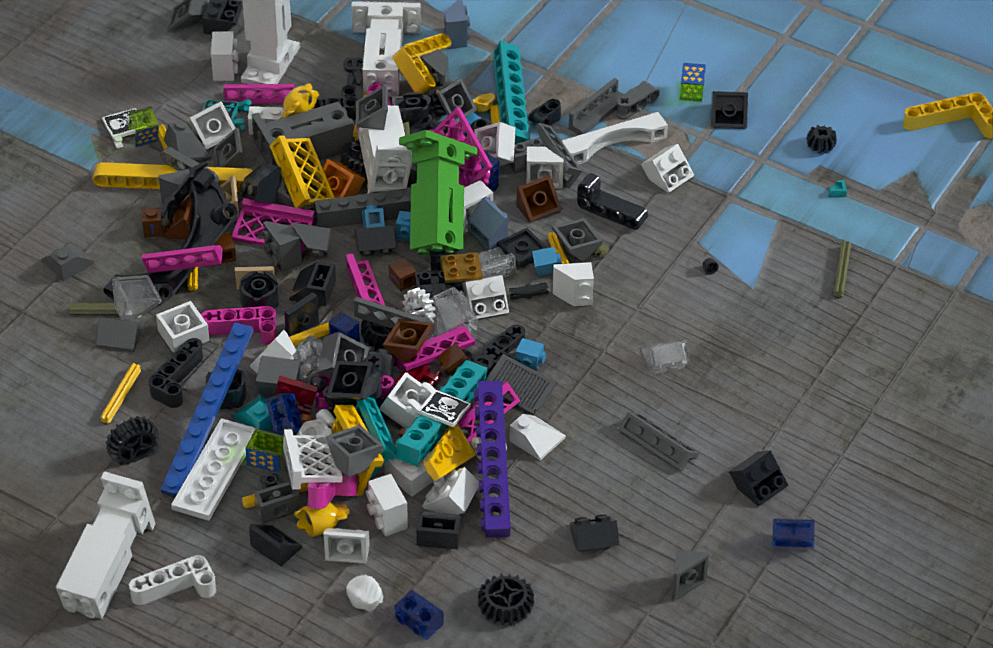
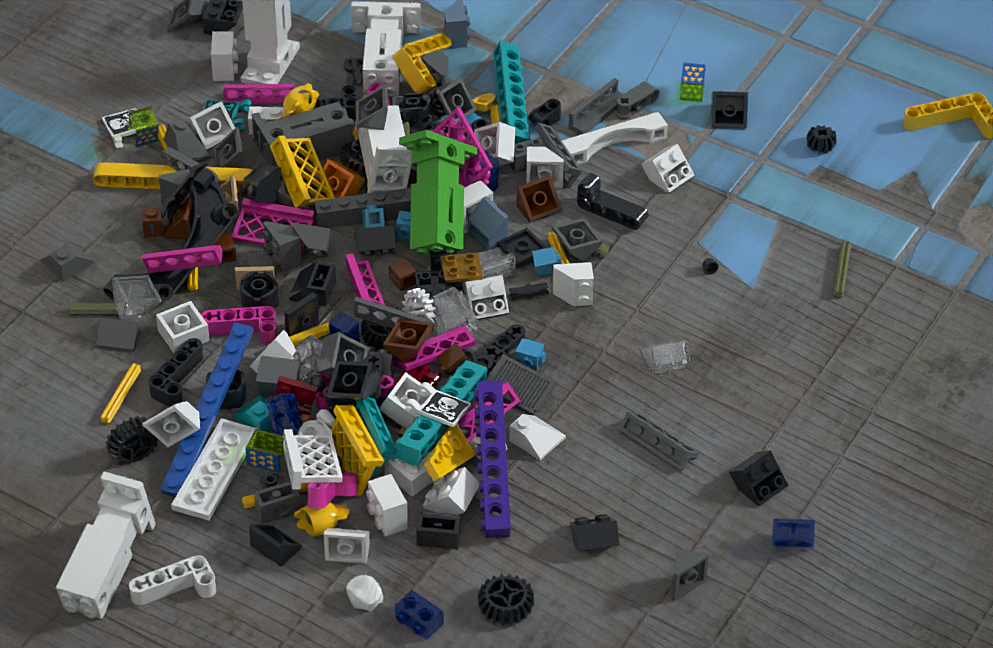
dark grey slope [326,425,383,477] -> none
teal tile [828,180,847,197] -> none
none -> white slope [143,401,200,447]

